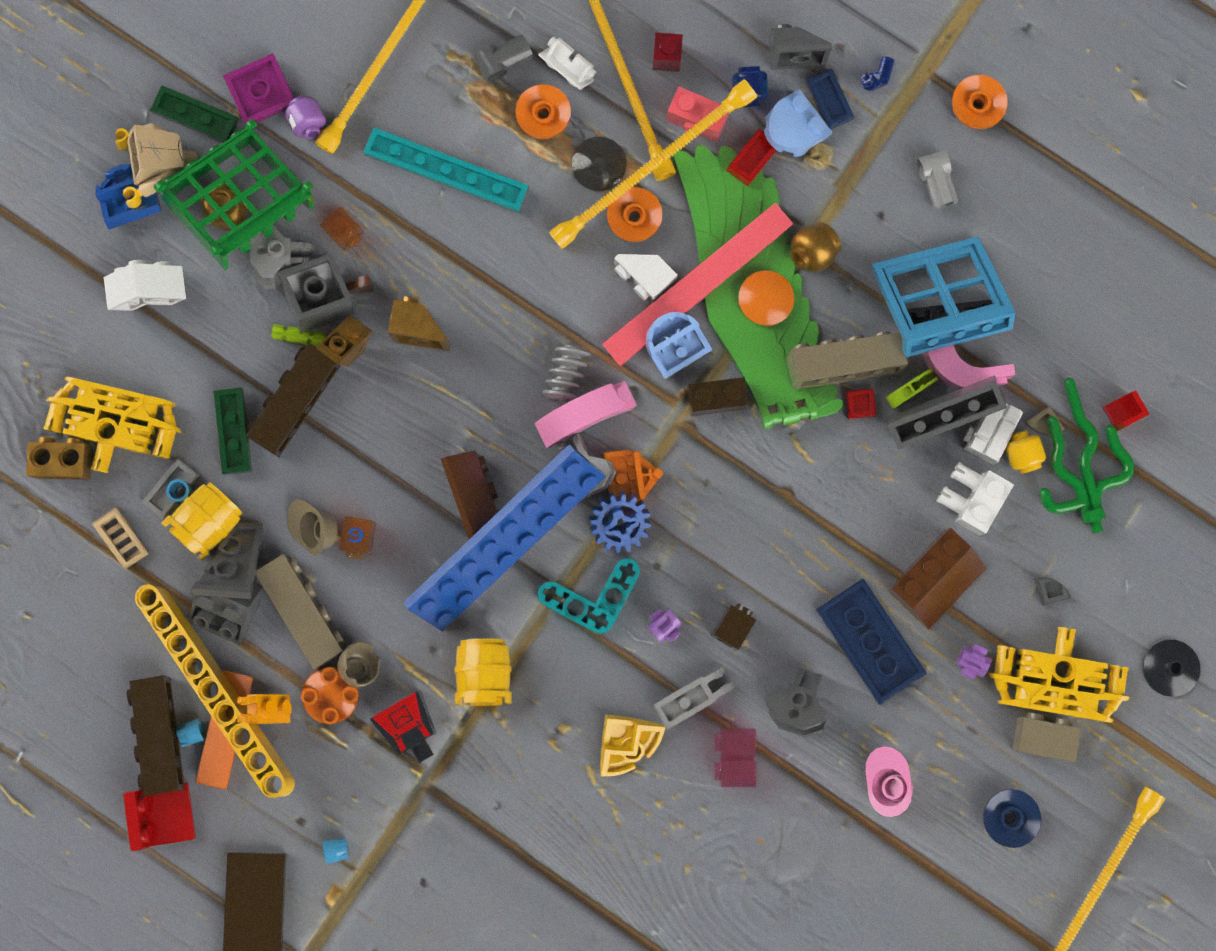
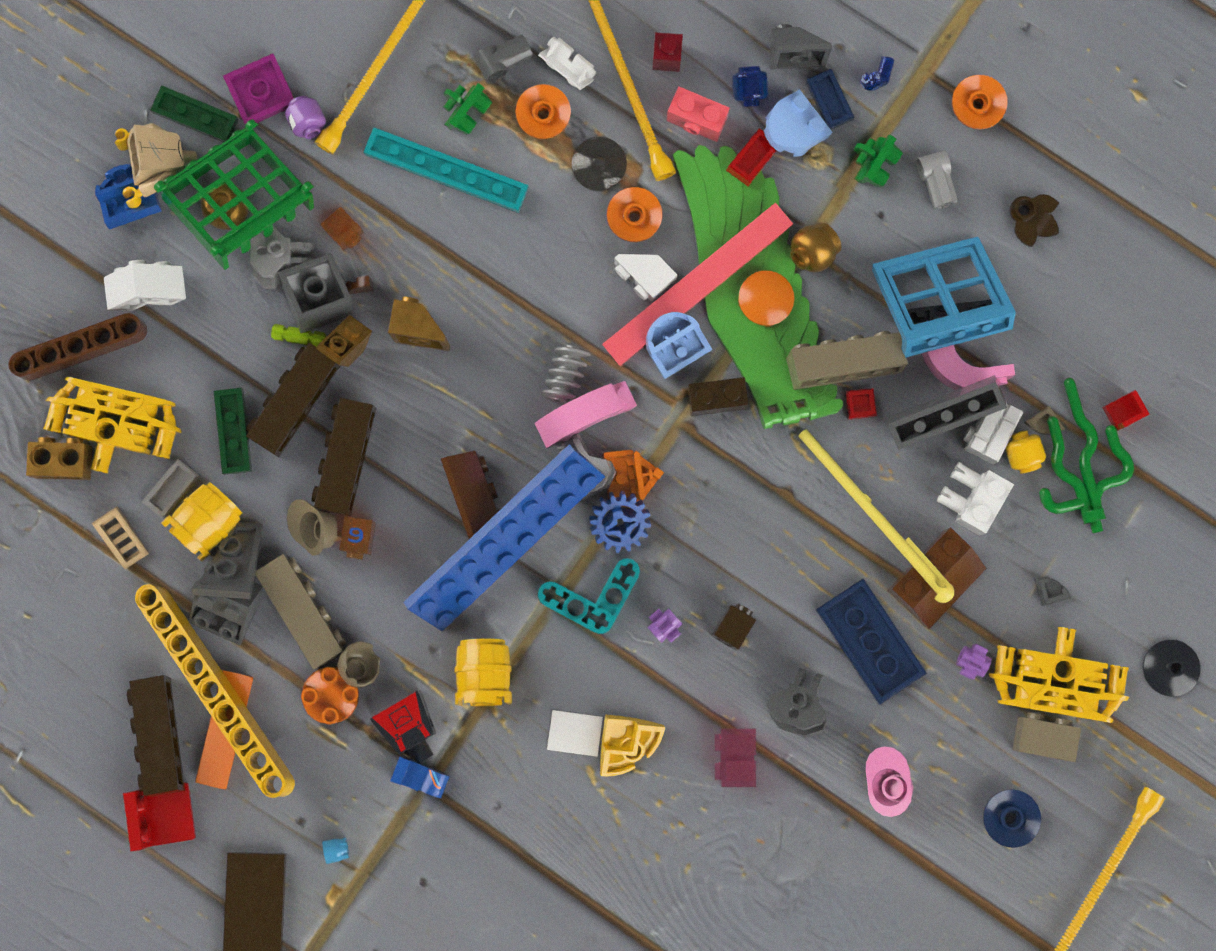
dark azure hose [166,479,194,504] -> none
dark azure hose [176,719,206,747] -> none
light orange hinge [237,694,292,724] -> none
yellow hose [549,79,758,249] -> none
light grey hinge [653,667,735,730] -> none
lime piece [886,368,939,409] -> none
none -> reddish brown beam [8,313,147,381]
none -> dark brown brick [311,397,377,517]
none -> blue leg [390,755,450,798]
none -> green hips [443,83,492,135]
none -> white sticker [547,710,603,757]
none -> light yellow bar [798,429,954,603]
none -> green hips [854,134,903,187]
none -> dark brown plate [1009,194,1059,247]

